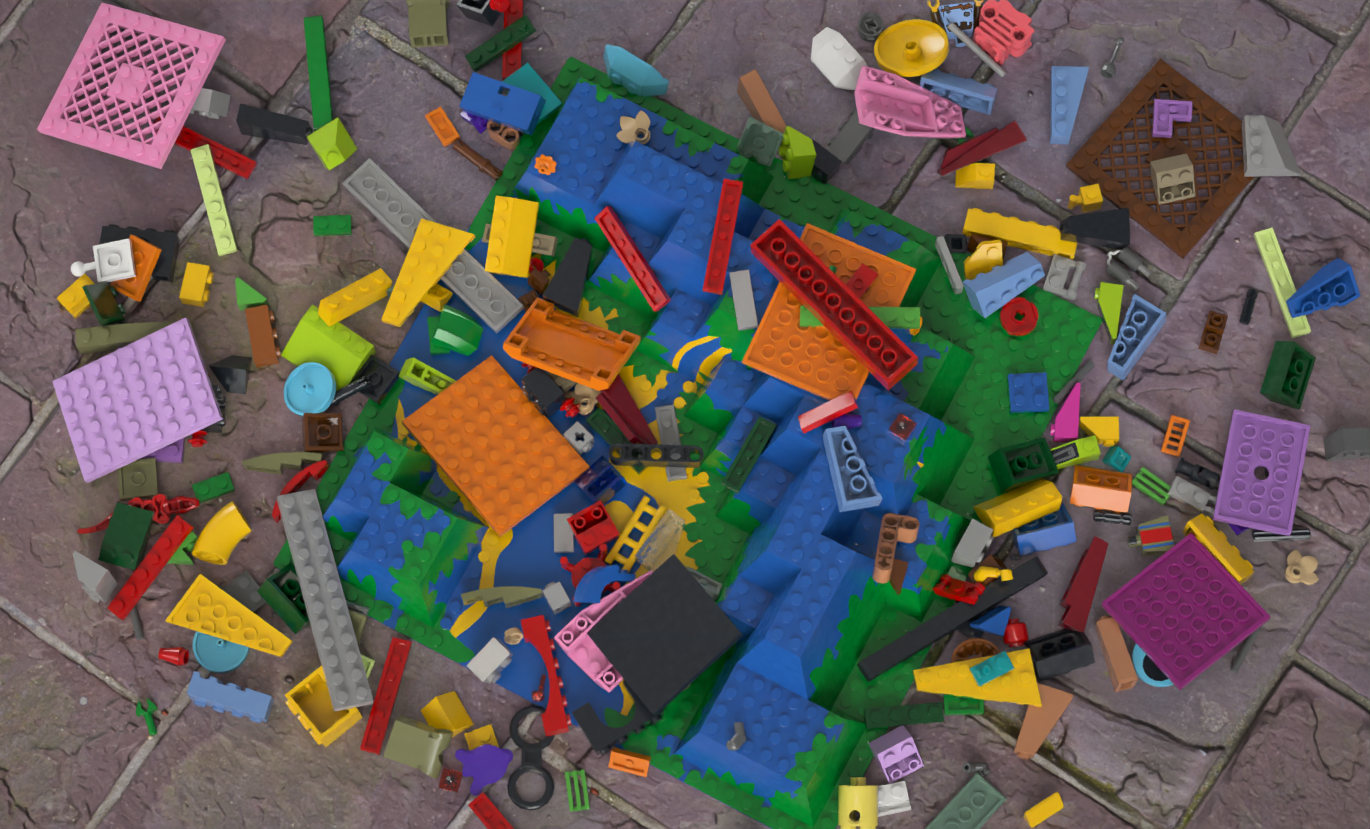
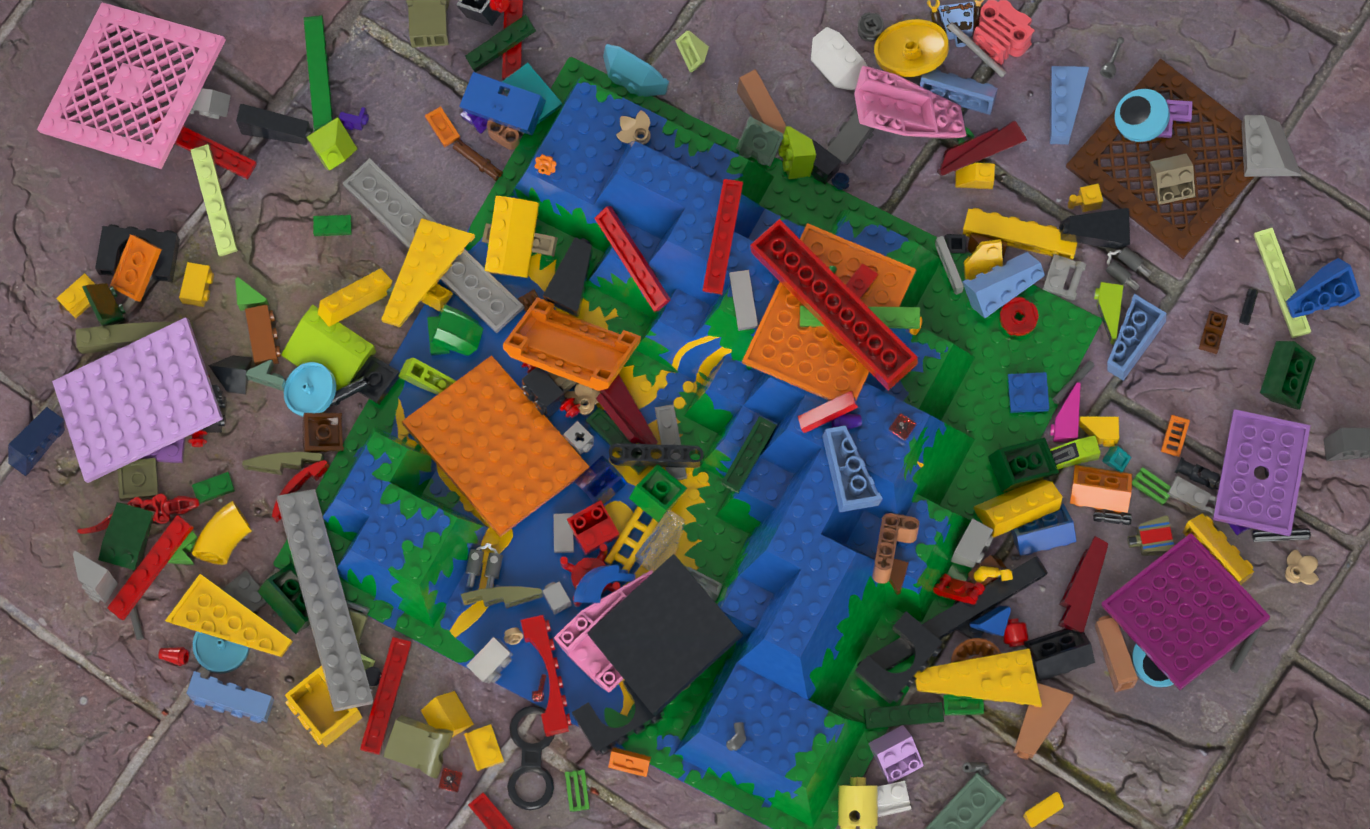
white plate [71,238,136,284] -> none
green bar [136,698,158,736] -> none
dark purple tile [455,744,513,796] -> none
reddish brown tile [528,269,551,295] -> none
red plate [529,258,544,273] -> none
teal plate [970,651,1014,687] -> none
none -> dark blue wedge [8,407,65,476]
none -> sand green slope [246,360,286,391]
none -> dark purple bracket [339,107,369,131]
none -> black piece [365,667,382,687]
none -> dark grey piece [465,543,503,588]
none -> green slope [629,464,687,523]
none -> yellowish green slope [675,31,709,72]
none -> dark blue plate [831,173,849,190]
none -> black arch [854,611,942,704]
none -> medium azure piece [1115,89,1170,142]

